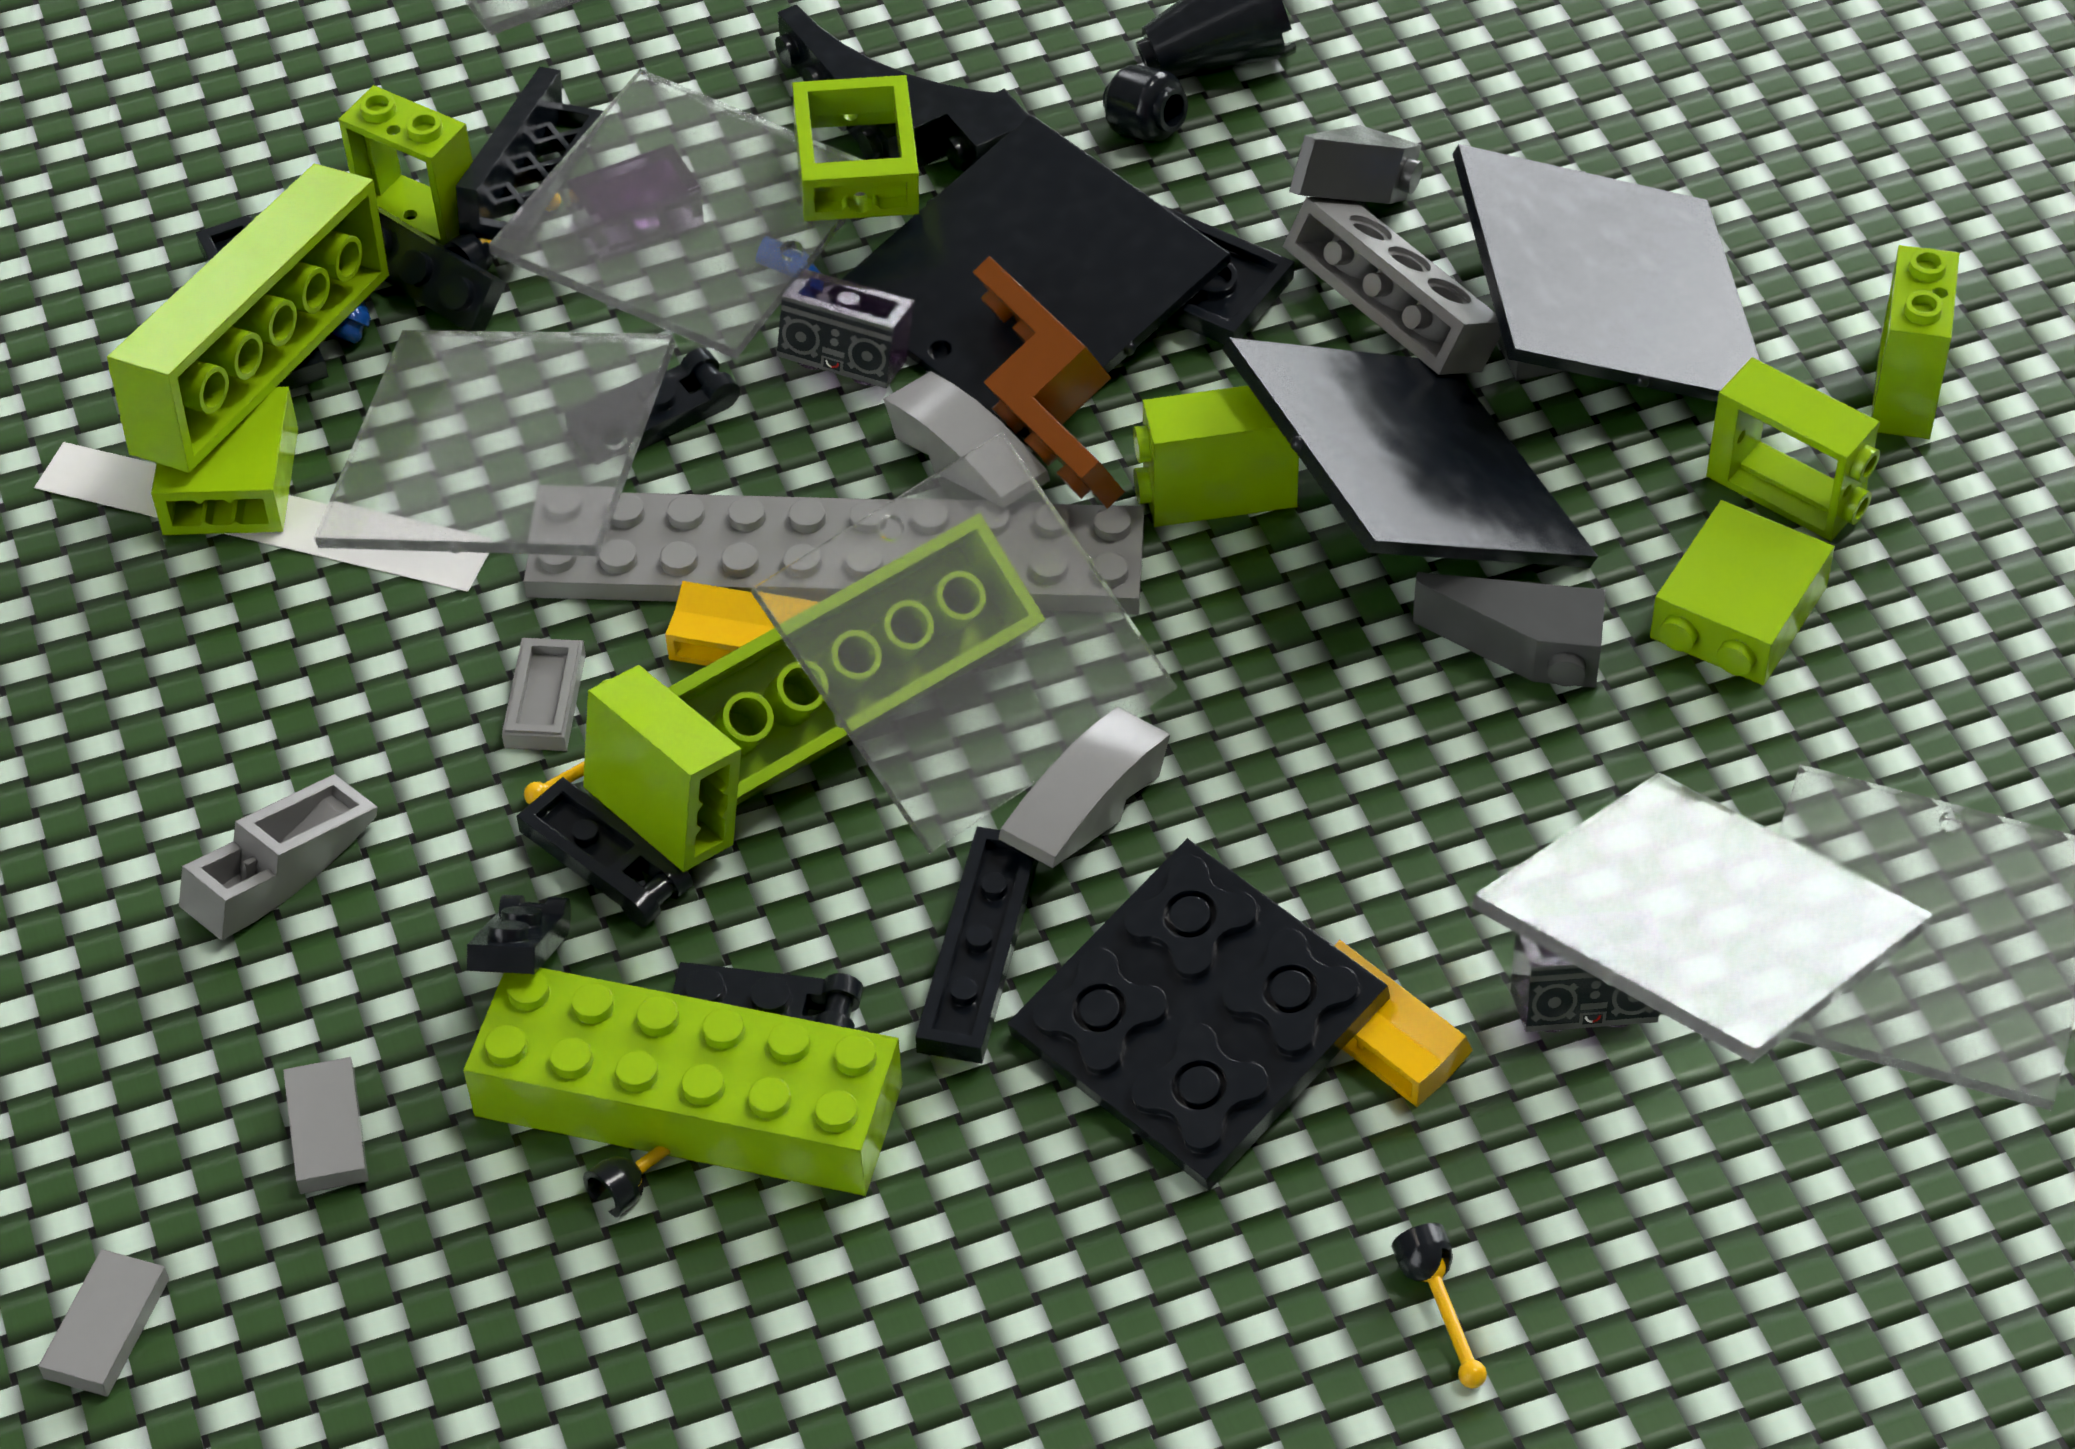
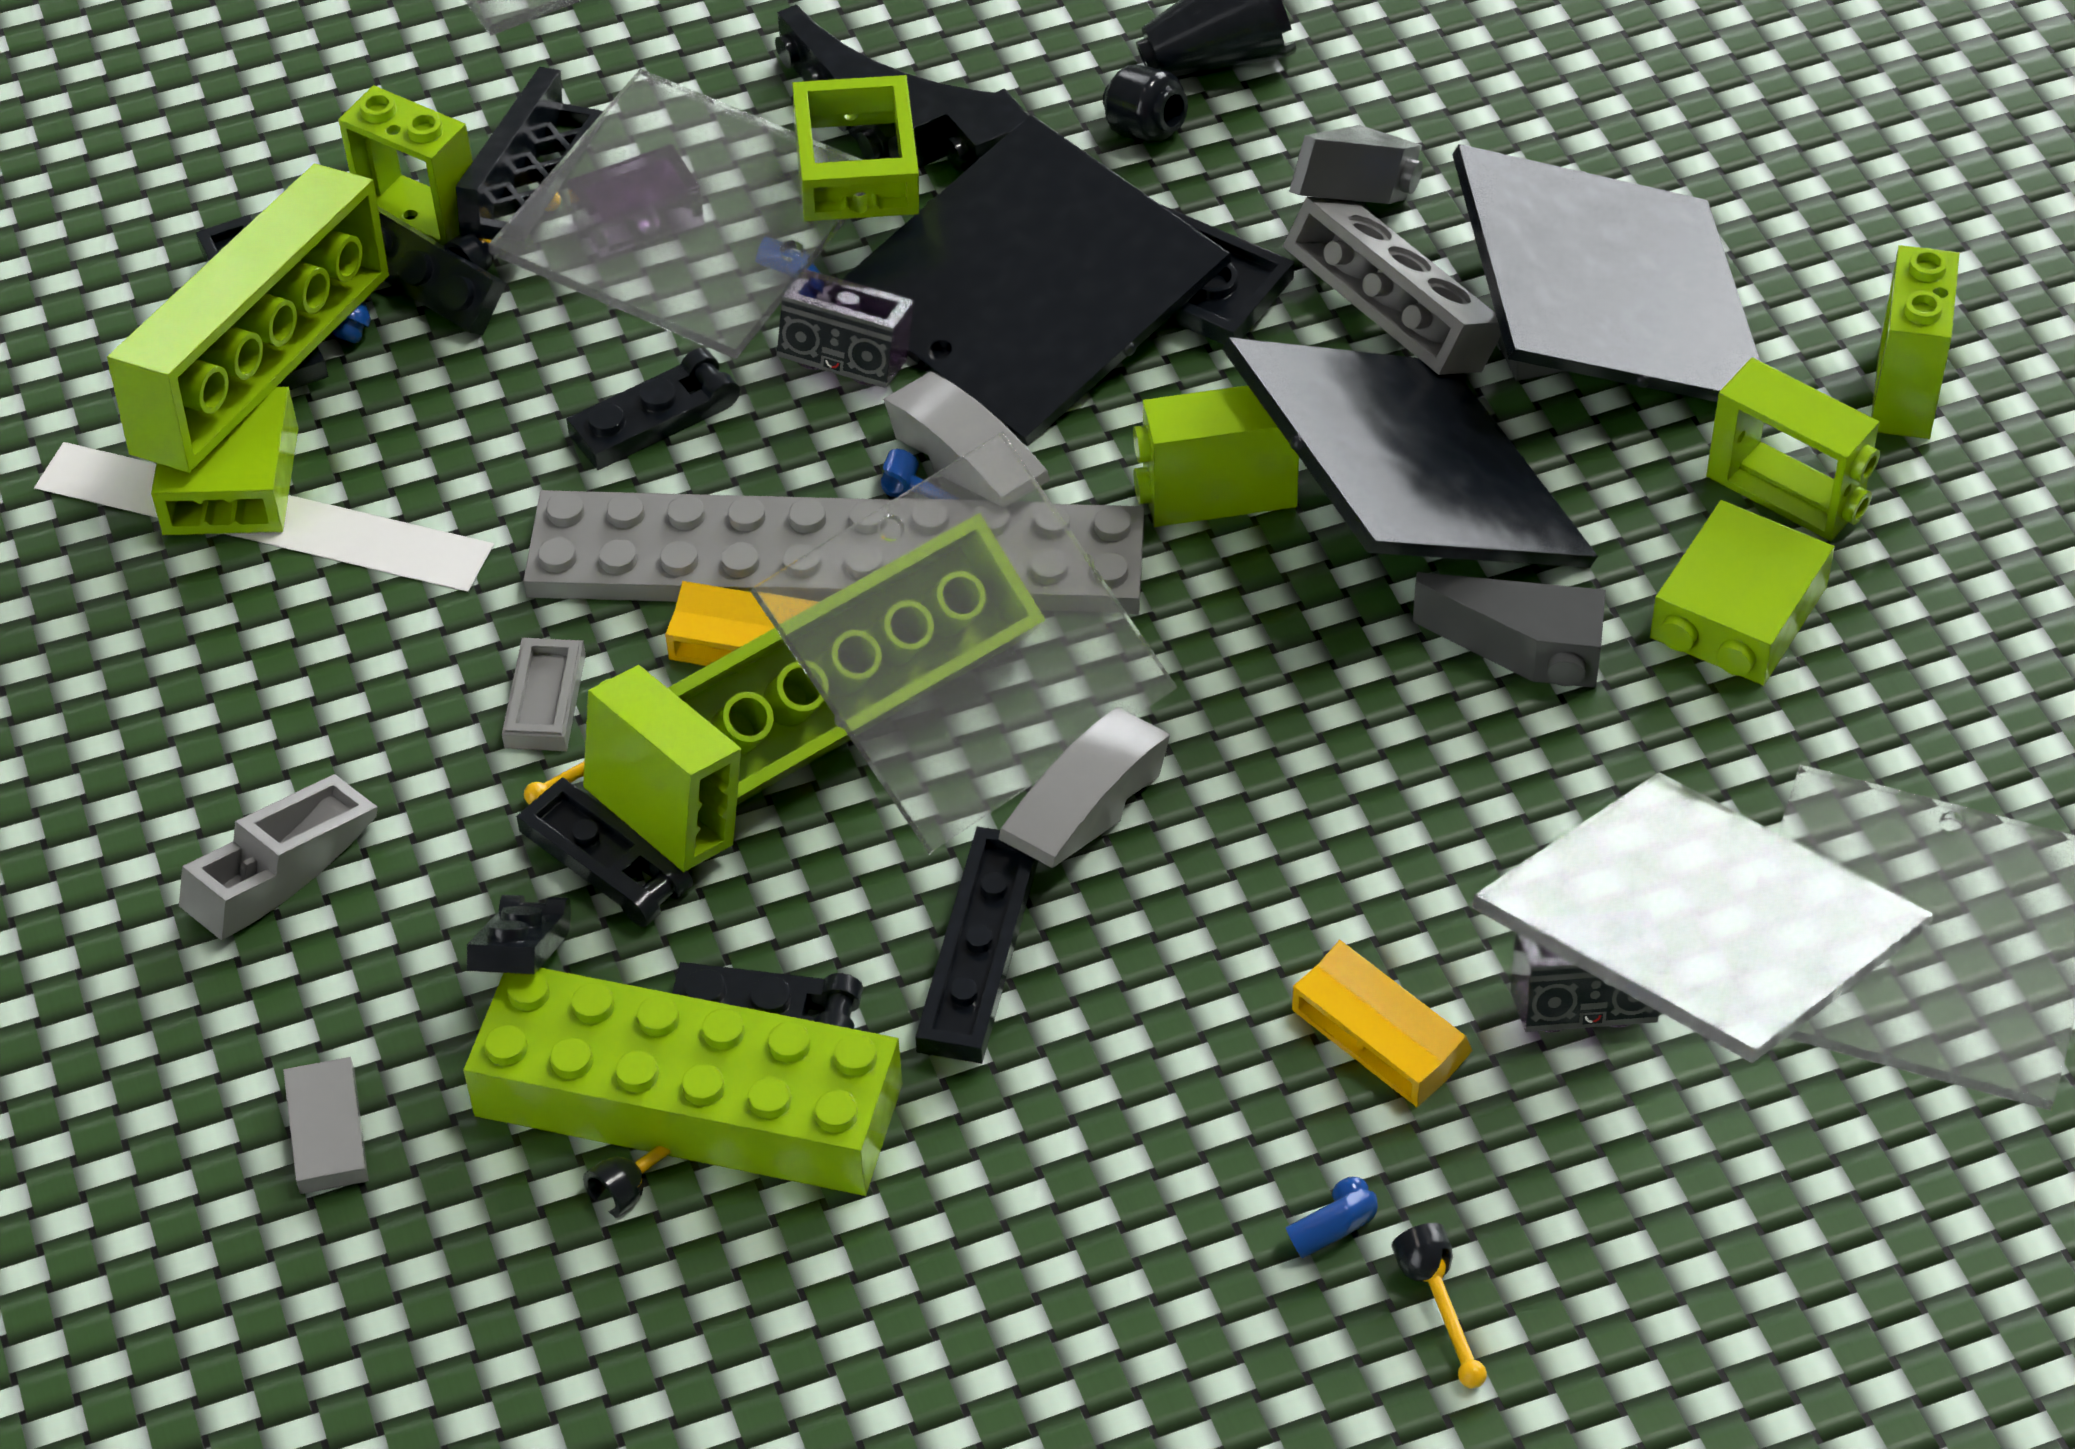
light grey tile [38,1249,169,1397] -> none
clear piece [314,330,676,556] -> none
dark orange bracket [973,256,1125,509] -> none
black piece [1007,838,1390,1191] -> none
none -> blue hand [881,449,958,501]
none -> blue arm [1286,1176,1378,1259]

